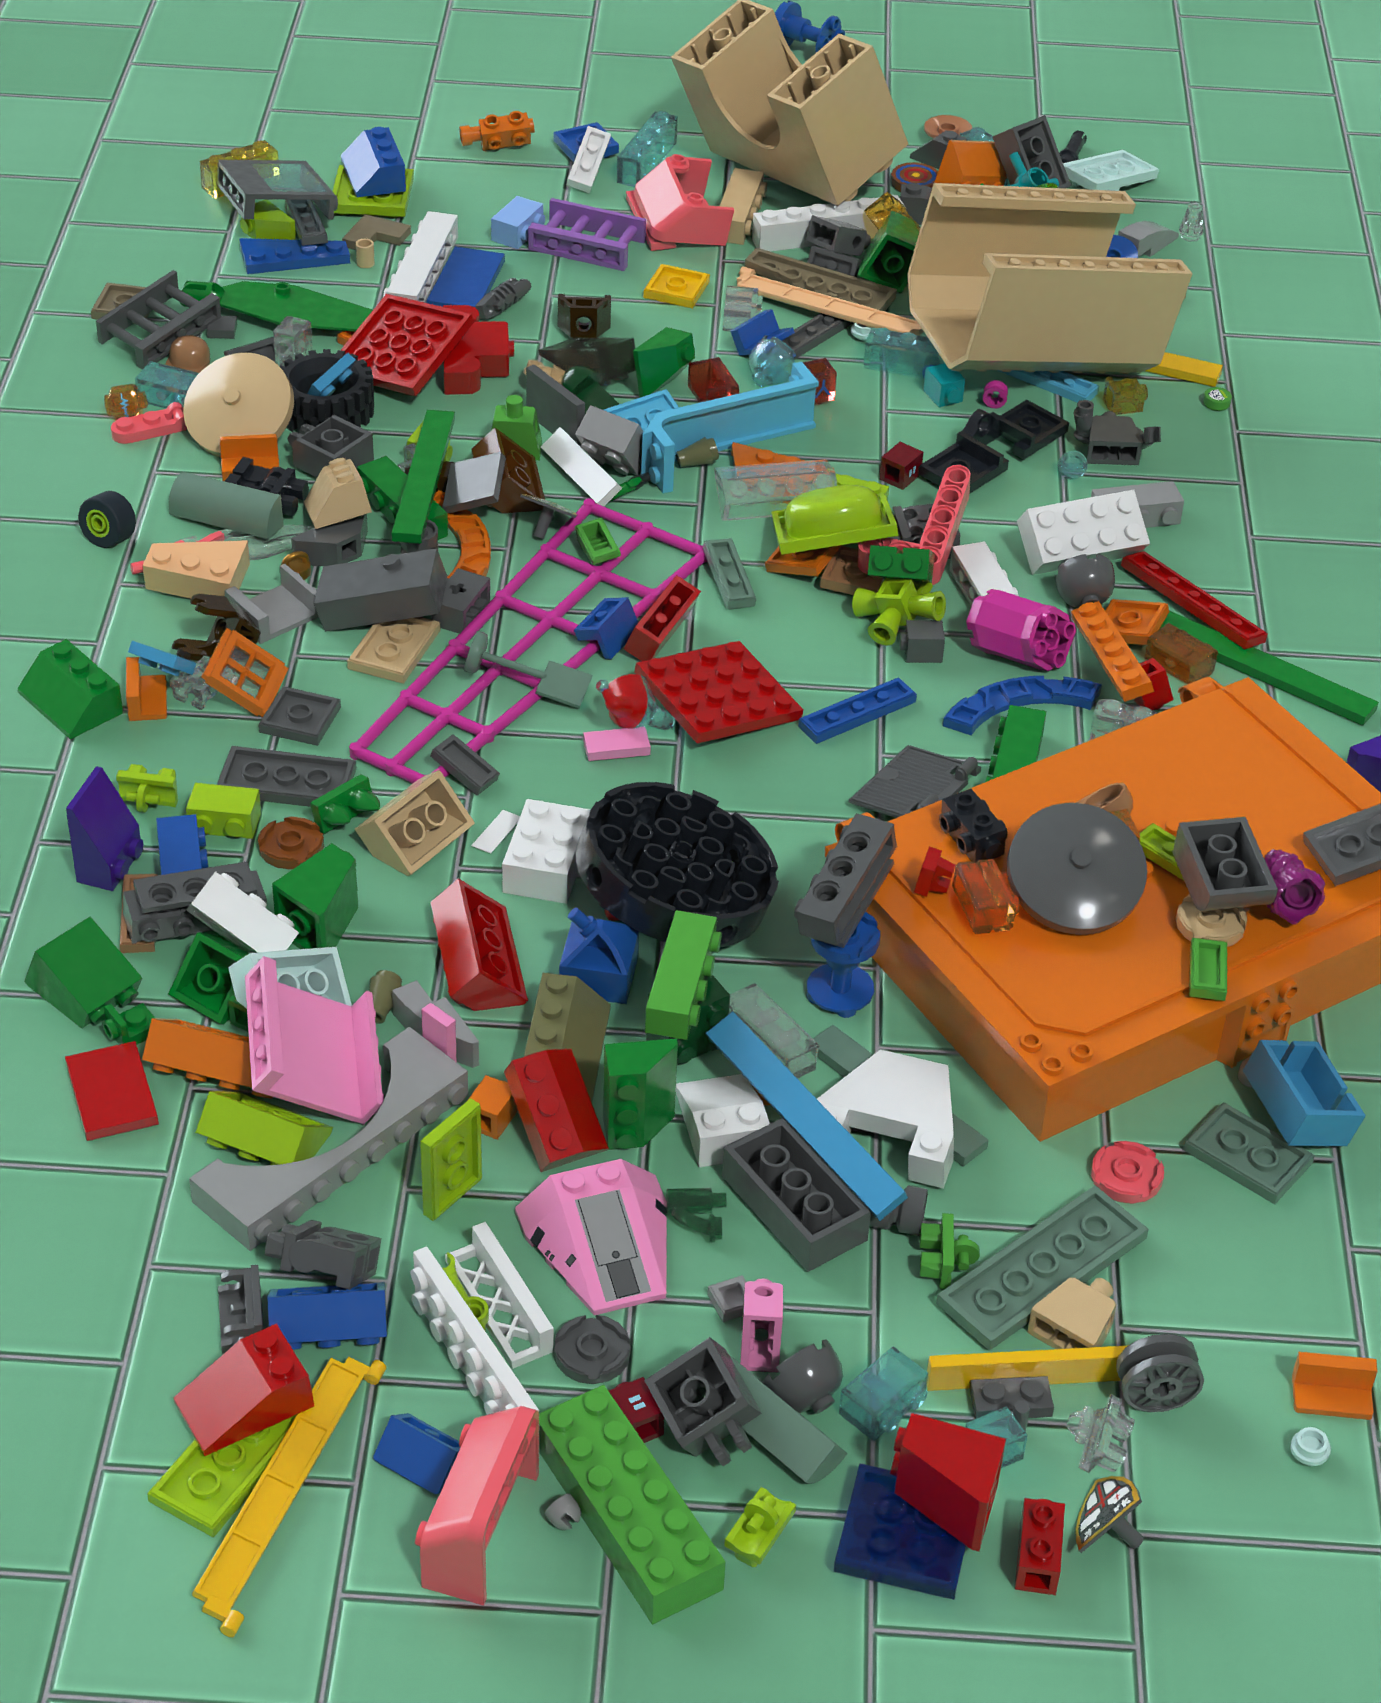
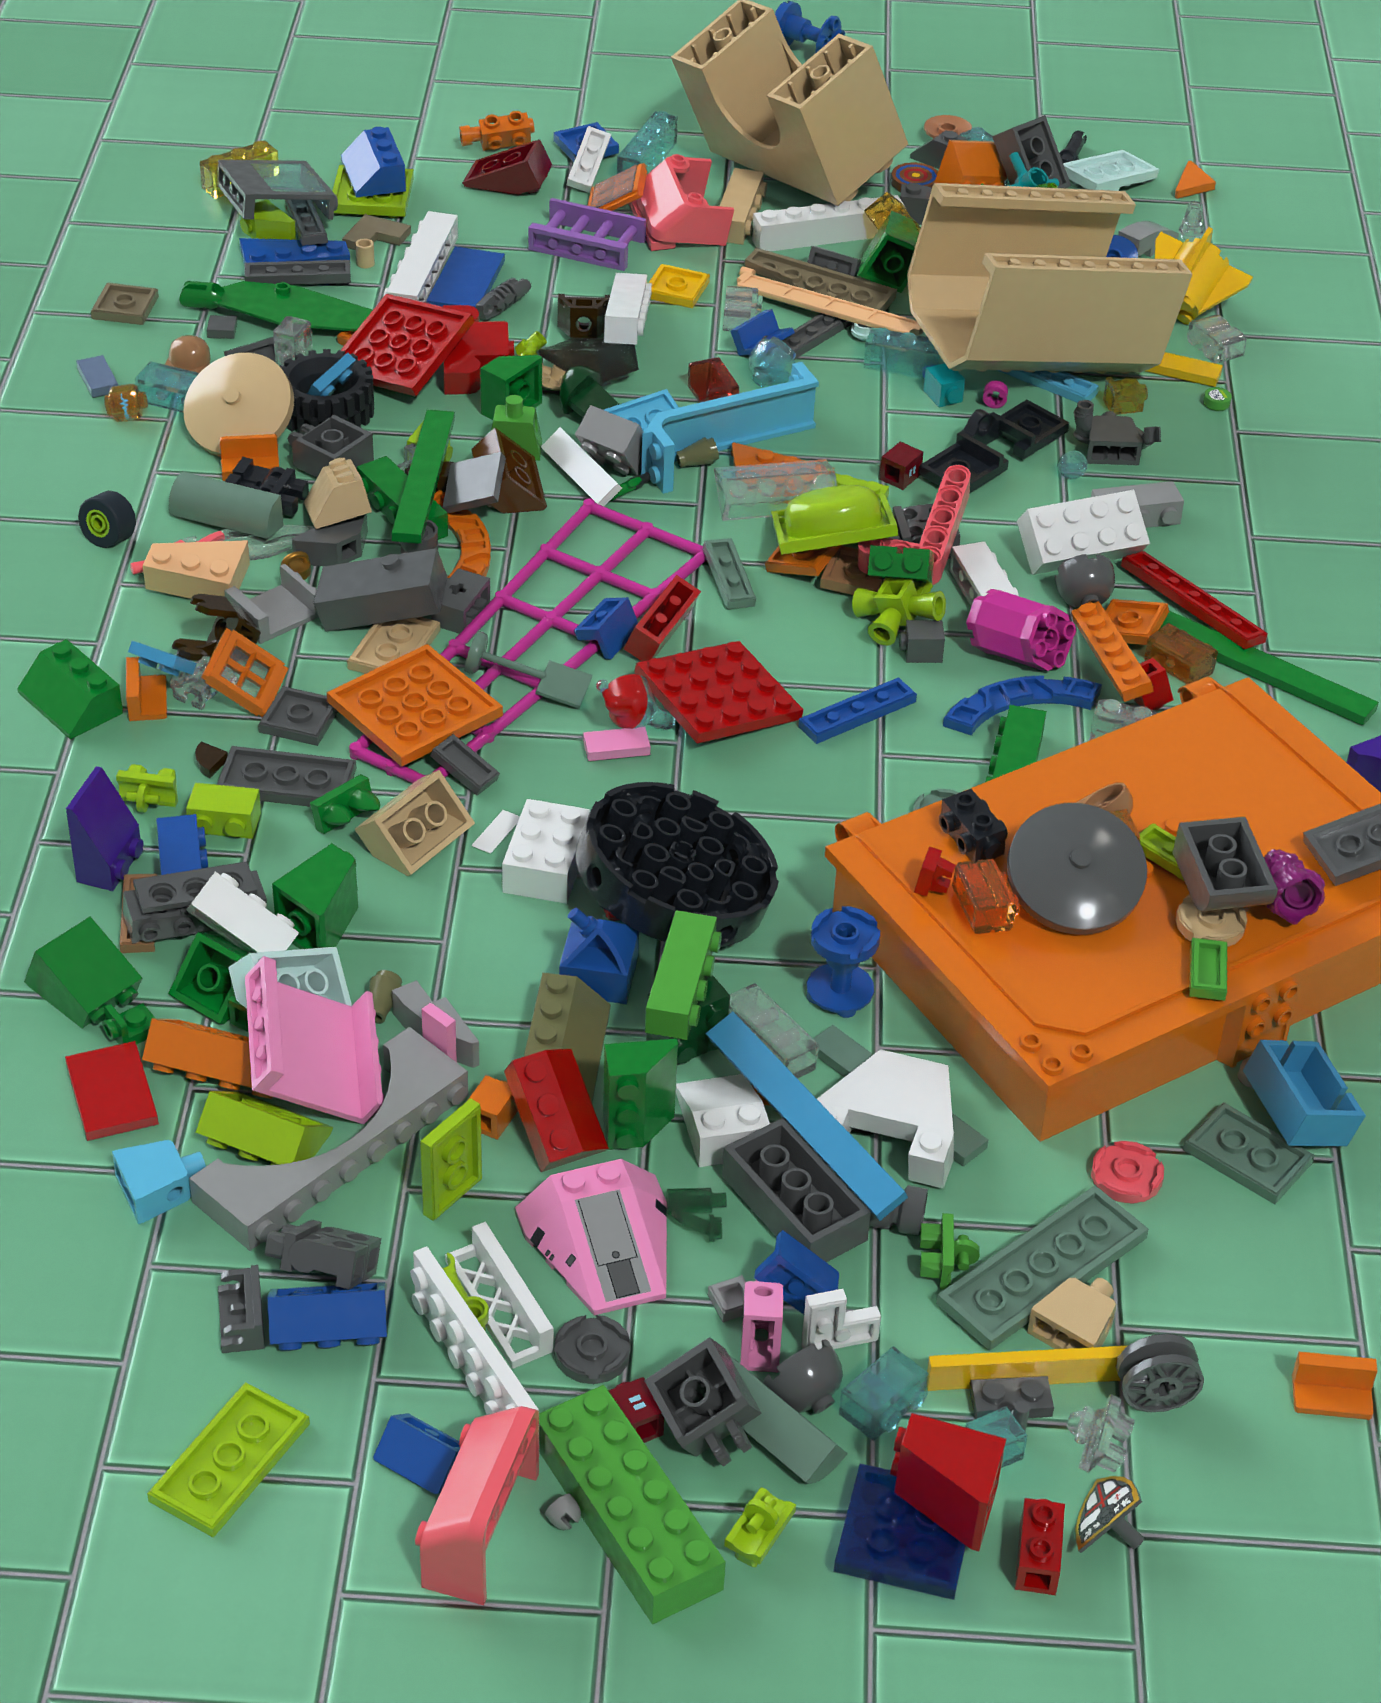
dark grey fence [96,270,221,371] -> none
coral plate [111,402,187,444] -> none
slope [173,1323,315,1456] -> none
yellow piece [192,1356,387,1637] -> none
dark orange tile [258,816,324,869] -> none
red slope [430,878,528,1011] -> none
light blue brick [491,196,545,249] -> none
dark grey shield [520,494,577,539] -> none
dark grey tile [526,365,585,450] -> none
bright green slope [575,518,621,565] -> none
green slope [633,327,695,398] -> none
dark grey brick [794,813,897,948] -> none
clear red brick [803,358,837,404] -> none
dark grey torso [806,215,871,256] -> none
dark grey window [849,745,981,818] -> none
light aqua plate [1290,1427,1331,1466] -> none
none -> sand blue tile [76,355,119,398]
none -> medium azure torso [112,1140,206,1224]
none -> dark brown tile [195,741,228,778]
none -> dark grey plate [245,260,351,286]
none -> orange plate [327,644,503,767]
none -> dark red slope [462,139,552,194]
none -> green slope [480,355,542,420]
none -> lime brick [515,331,547,356]
none -> piece [587,163,647,211]
none -> white brick [604,273,652,345]
none -> blue panel [754,1230,839,1315]
none -> white tile [801,1289,881,1350]
none -> yellow brick [1154,227,1253,325]
none -> orange tile [1175,161,1216,199]
none -> clear brick [1187,314,1247,363]

